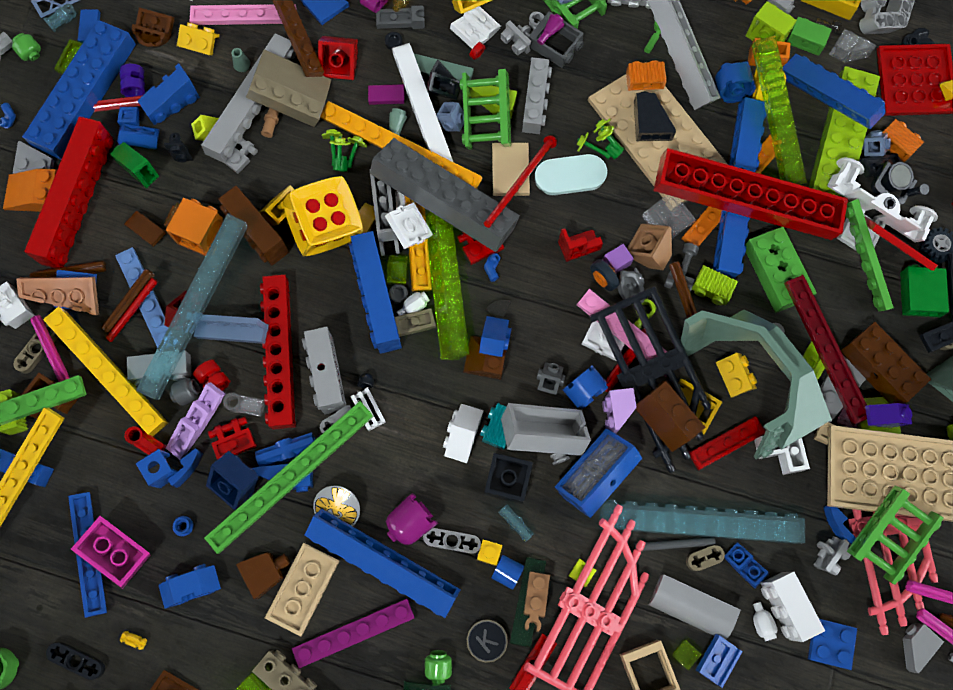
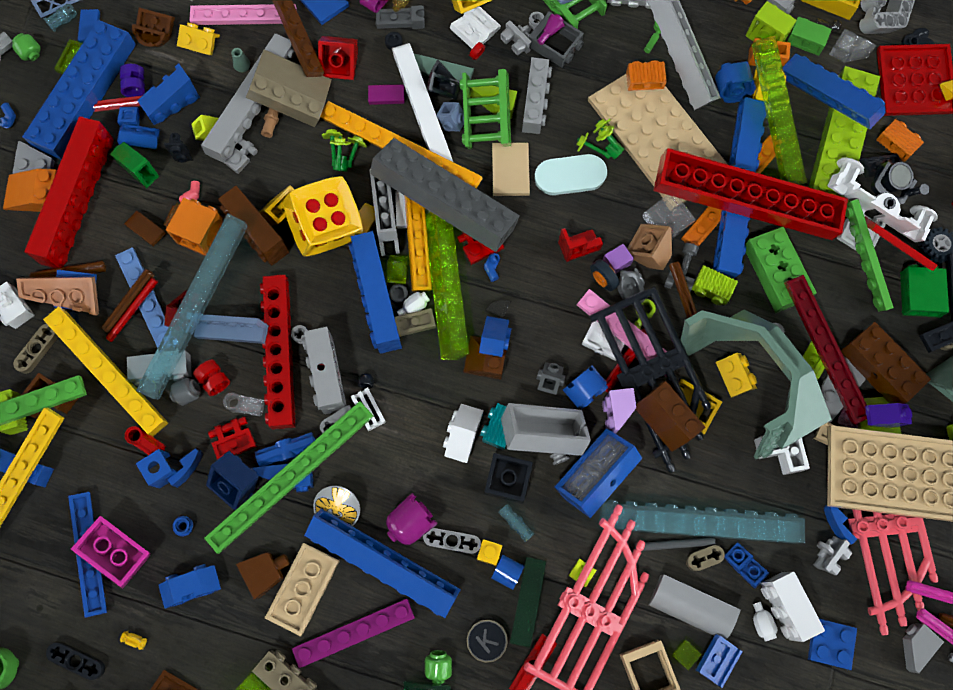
dark pink axle [30,315,70,382] -> none
lavender slope [165,382,225,460] -> none
white plate [385,203,433,249] -> none
sand green cone [389,108,407,136] -> none
red bar [484,135,557,228] -> none
medium nougat plate [523,572,550,632] -> none
black slope [634,91,676,141] -> none
red tile [690,416,765,470] -> none
bright green fence [846,485,944,585] -> none
sand blue brick [862,130,891,157] -> none
none -> coral arm [179,181,200,203]
none -> light grey bush [291,325,308,344]

